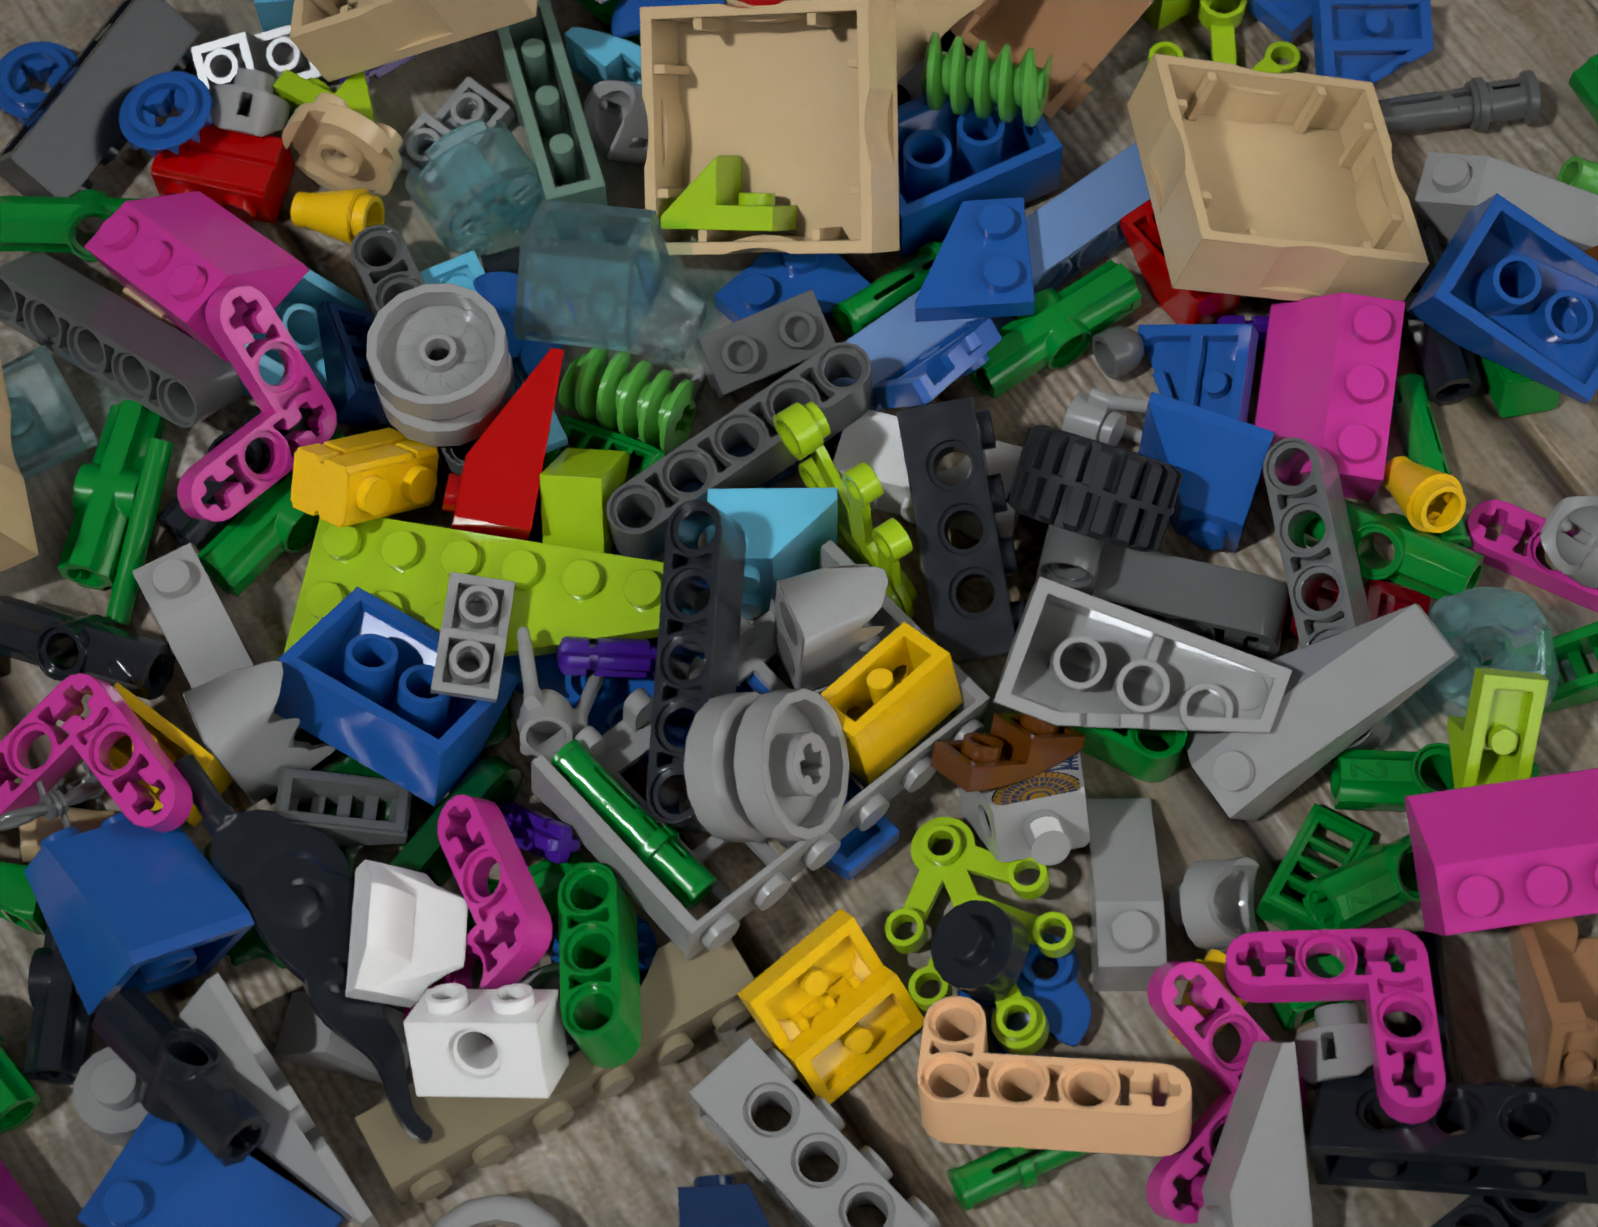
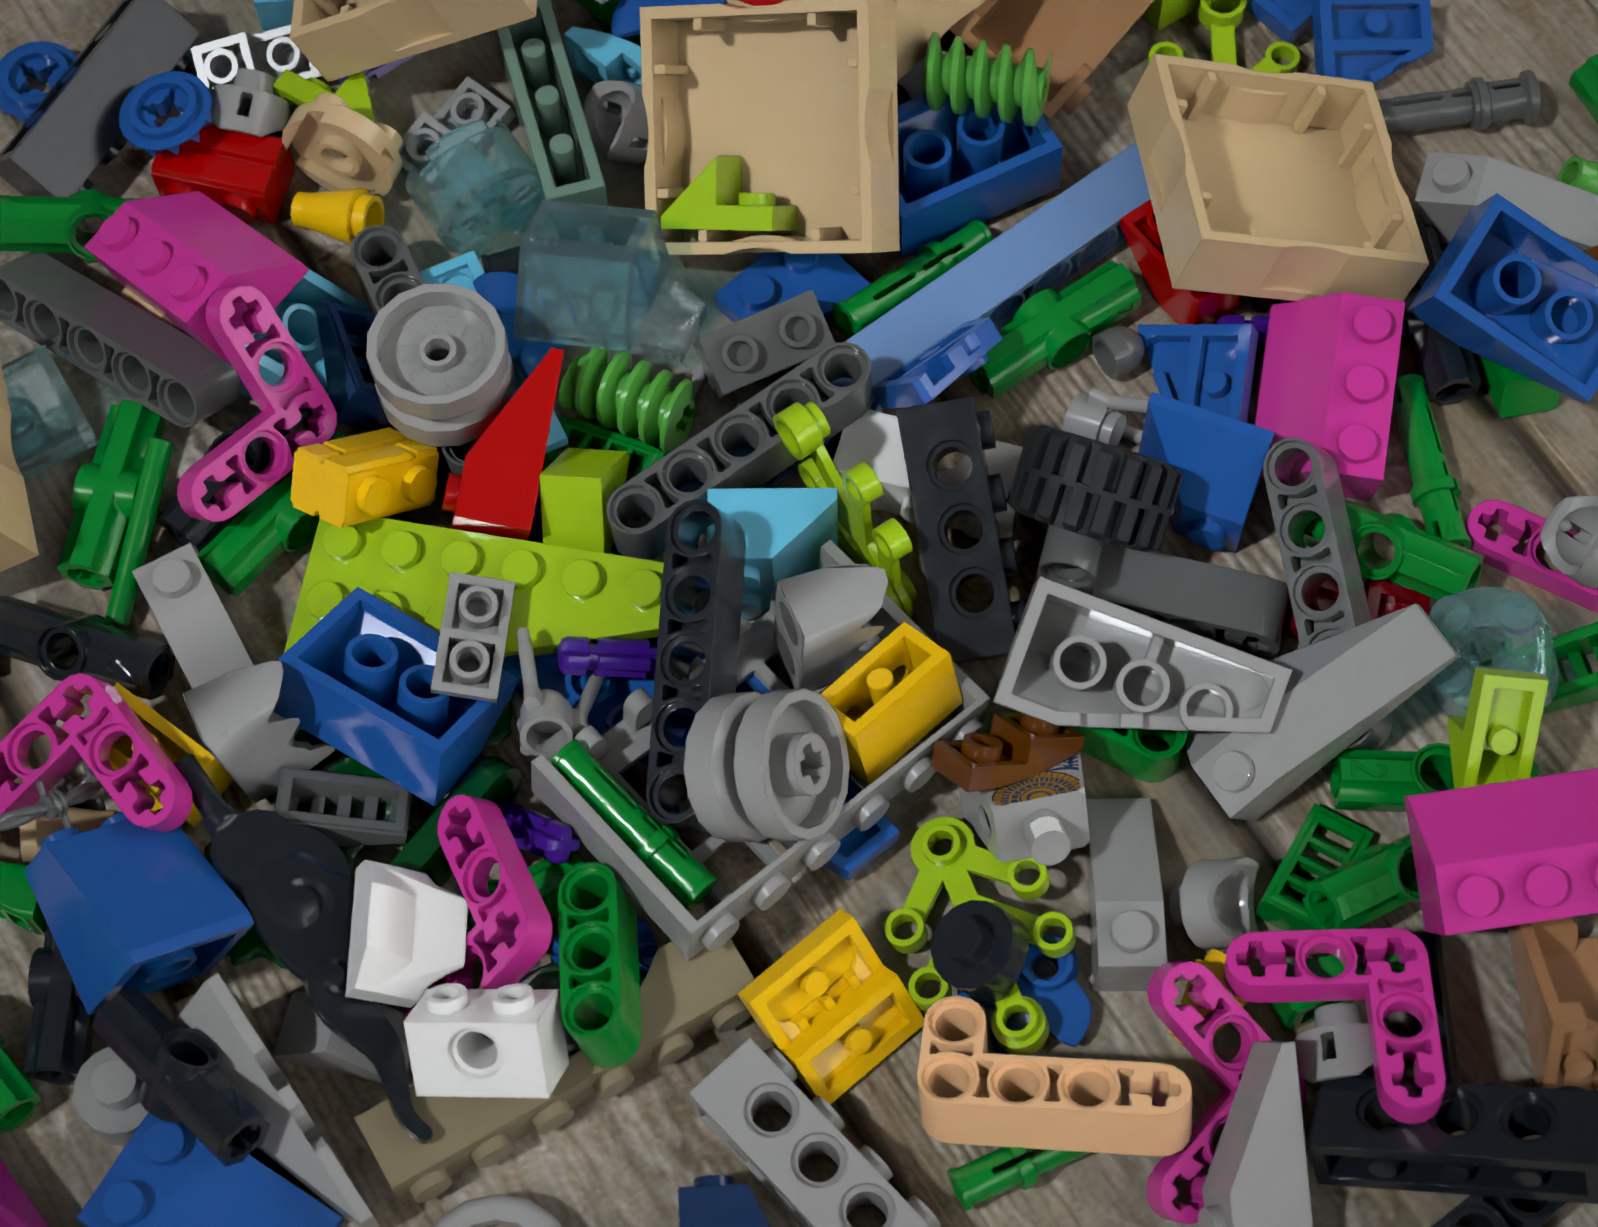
blue wing [915,197,1035,322] -> none
yellow cone [1381,456,1466,533] -> none

